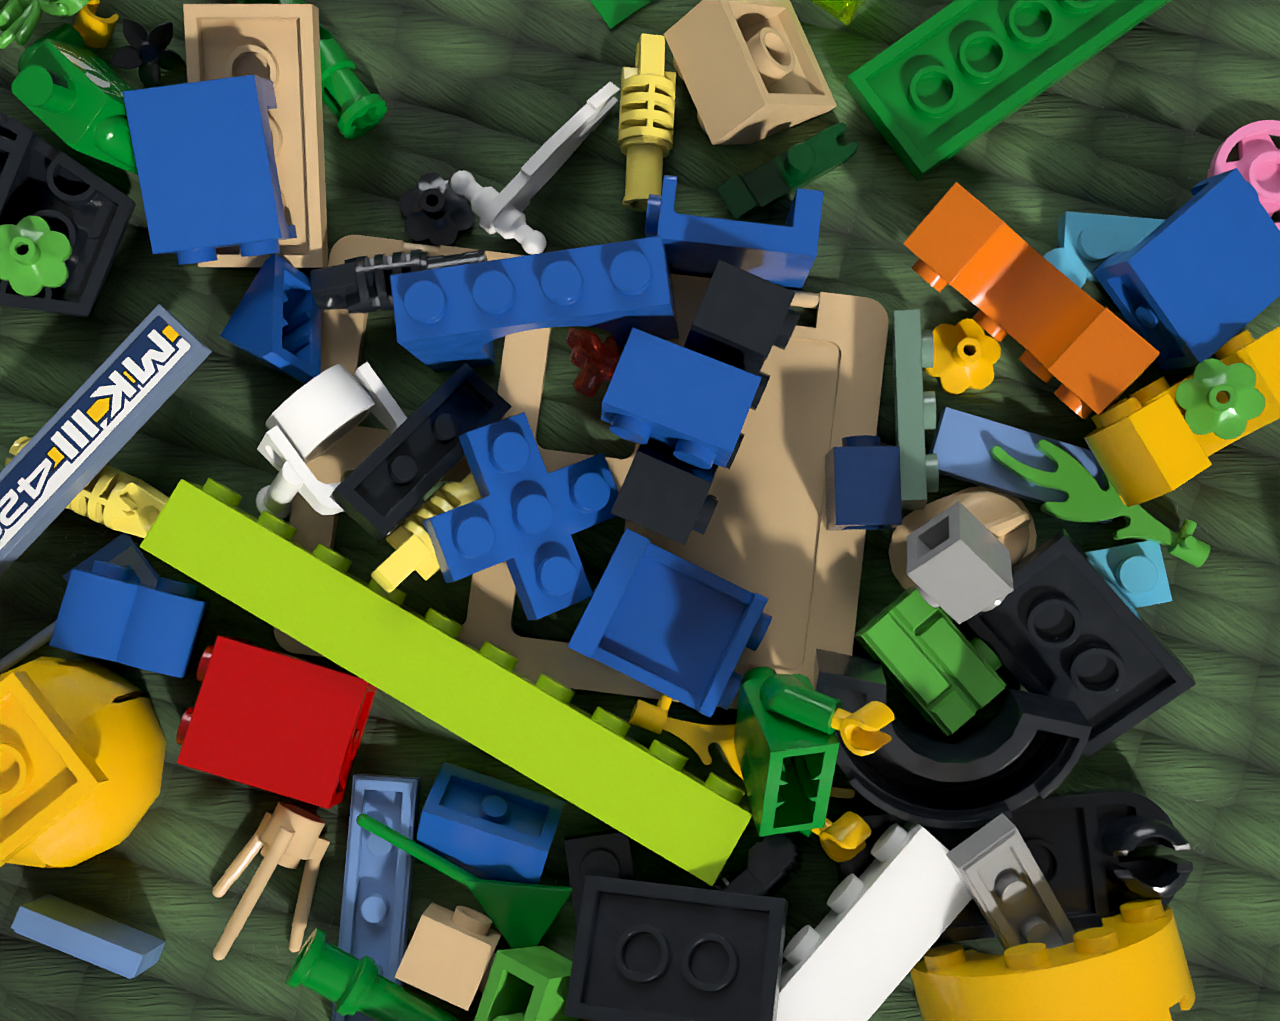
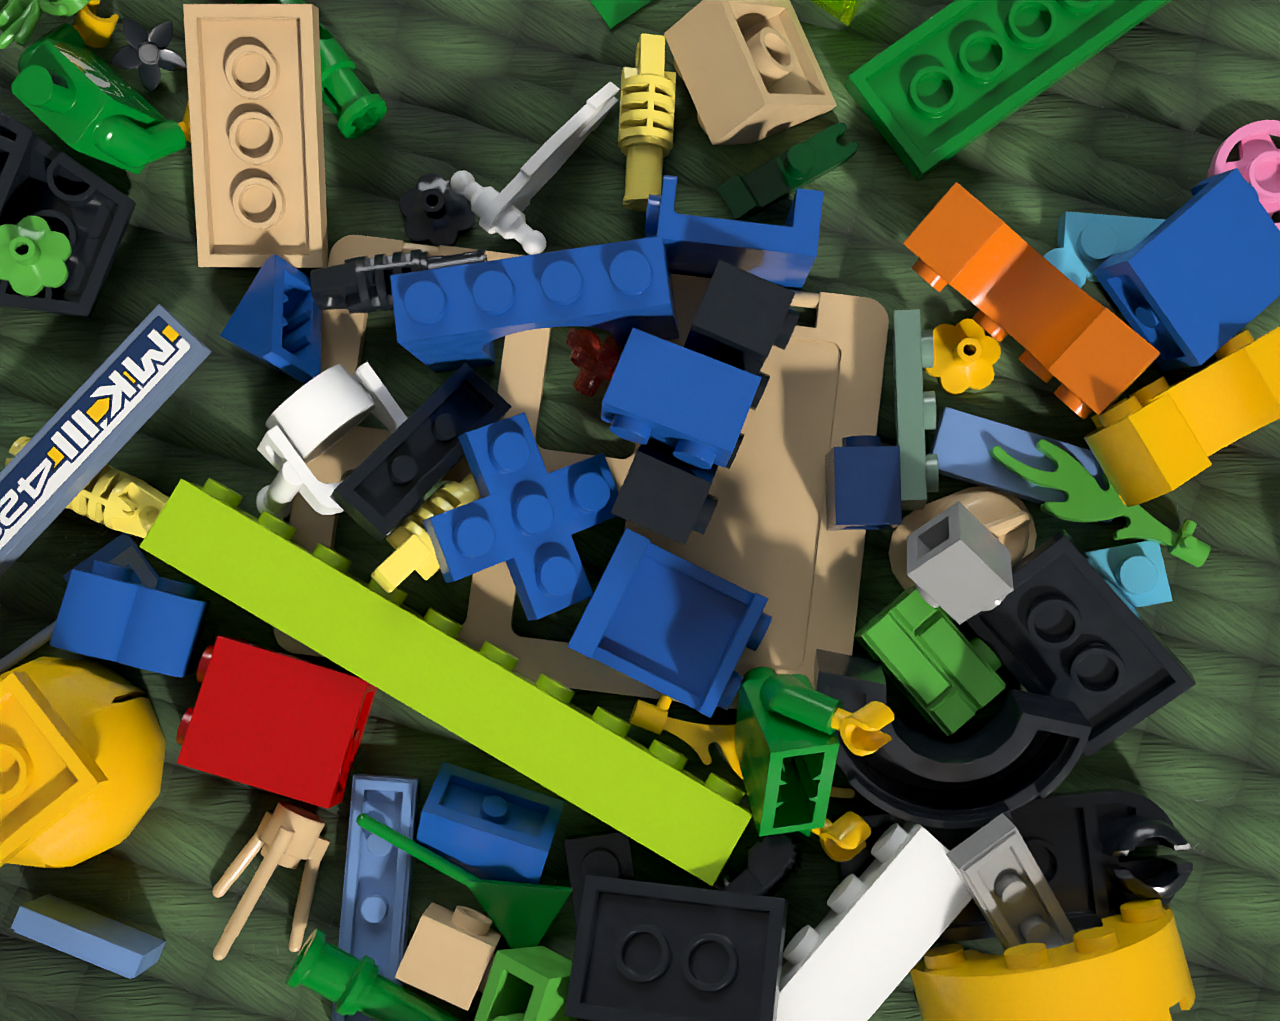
blue panel [123,74,297,265] -> none
bright green plant [1175,358,1265,440] -> none

